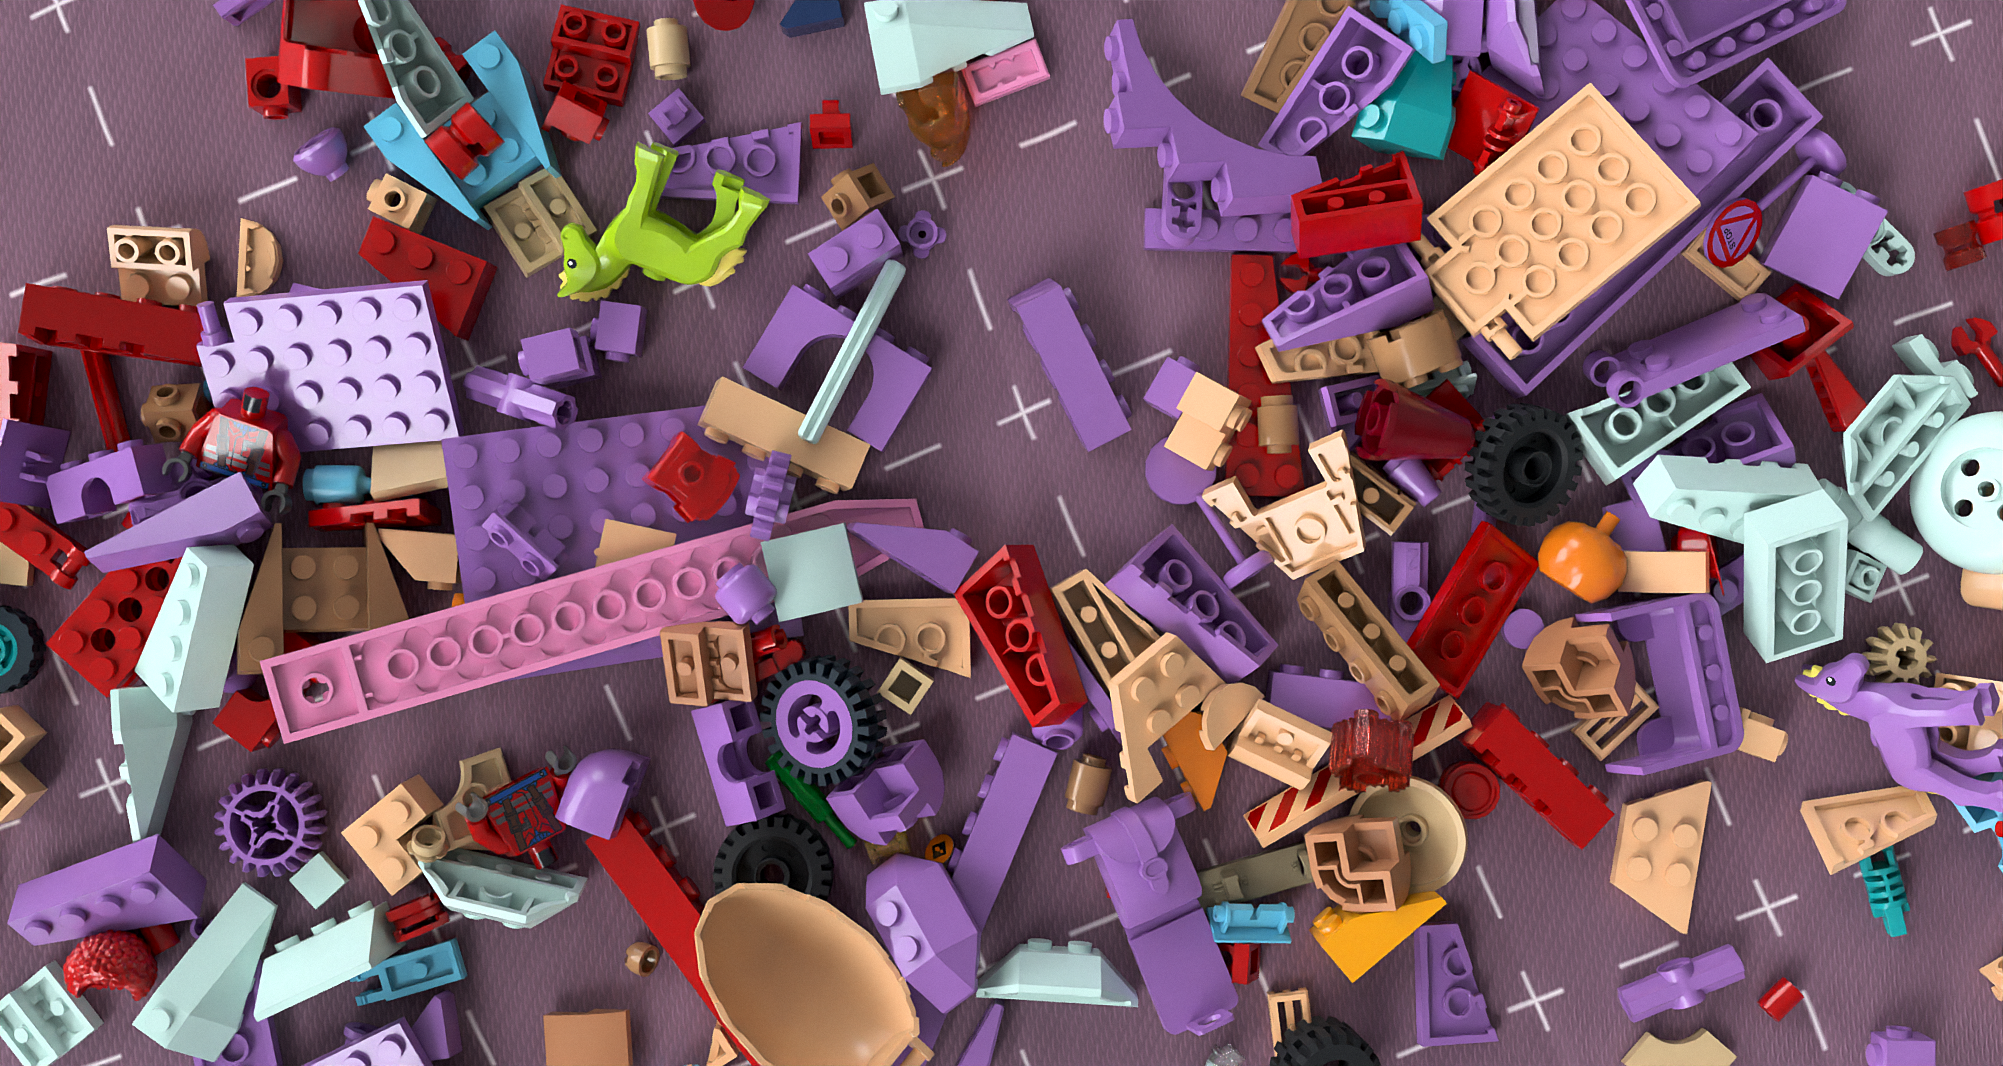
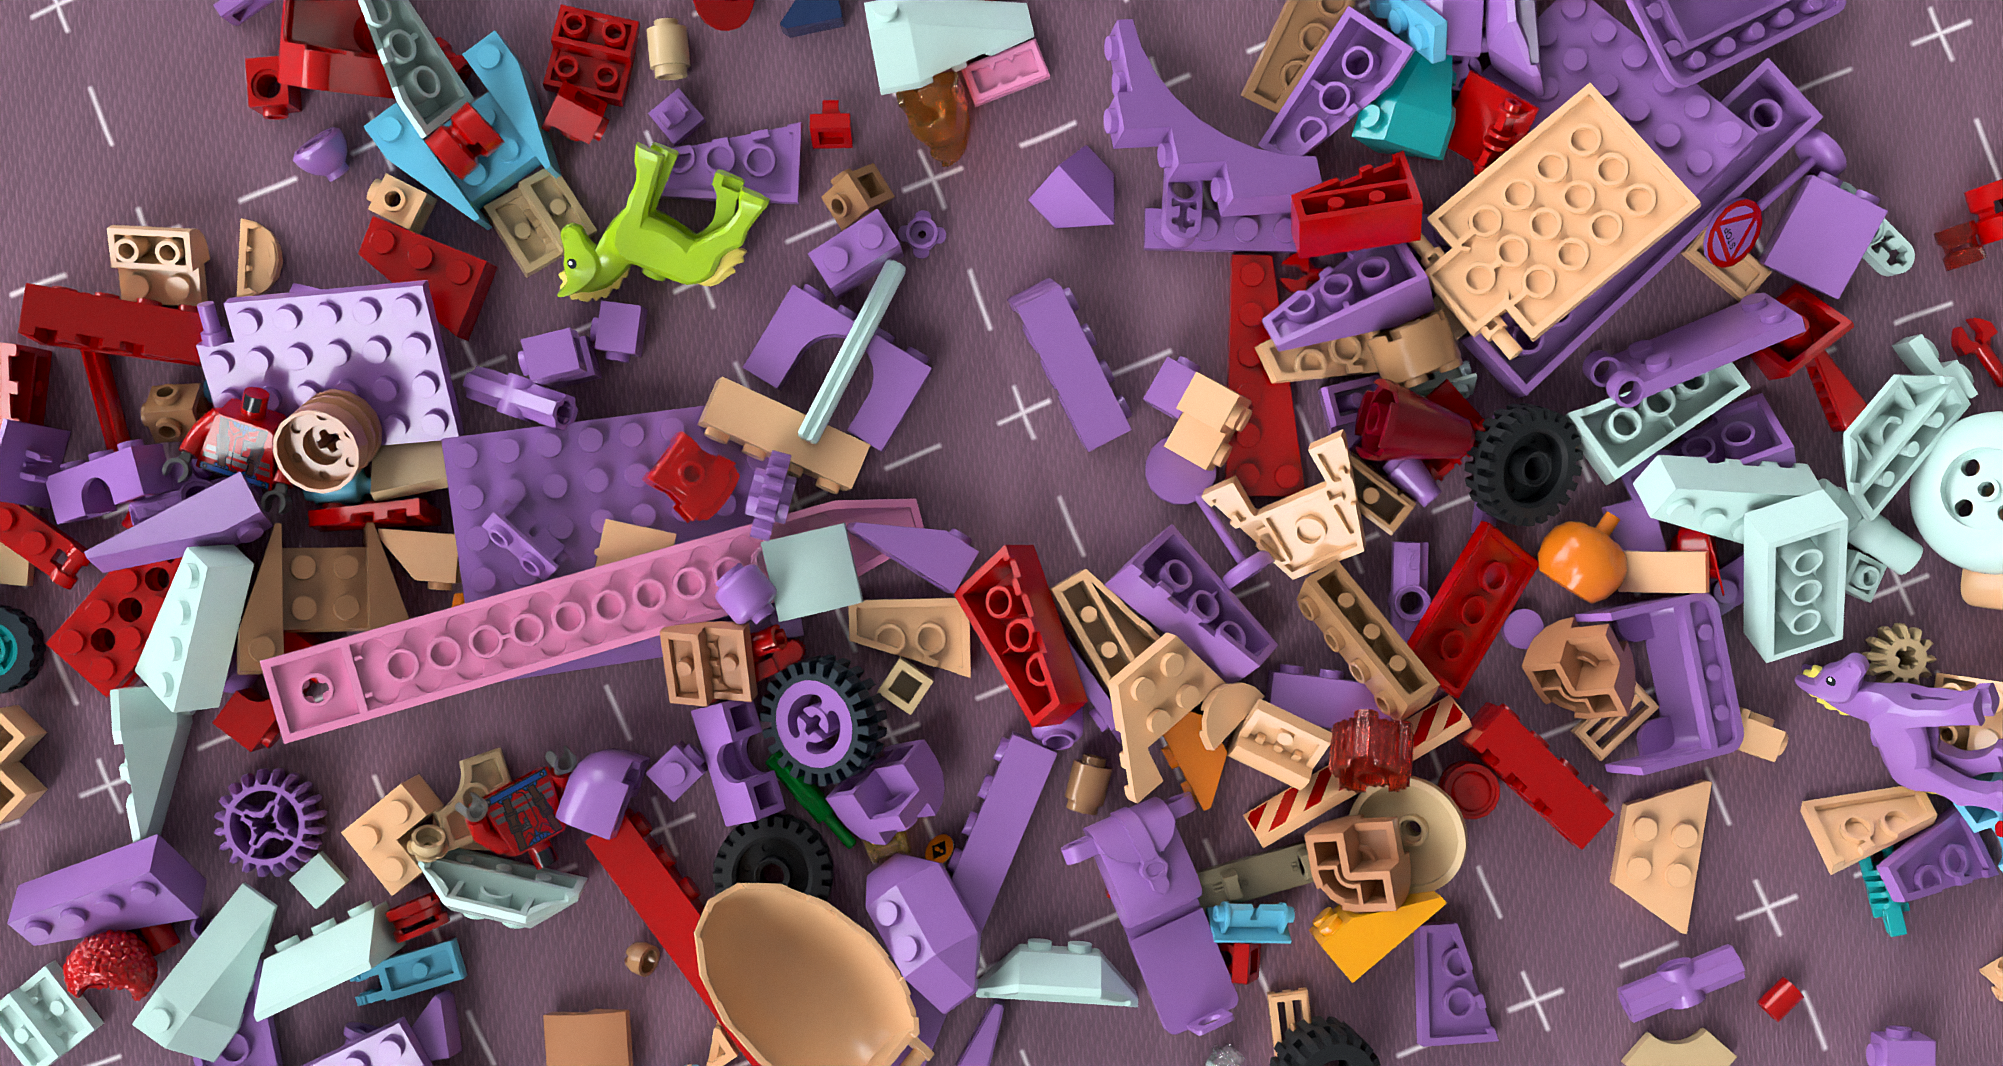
medium nougat brick [1257,395,1299,454] -> none
none -> nougat wheel [273,389,382,494]
none -> medium lavender brick [646,740,709,802]
none -> medium lavender slope [1028,145,1115,229]
none -> medium lavender wing [1876,805,1999,902]

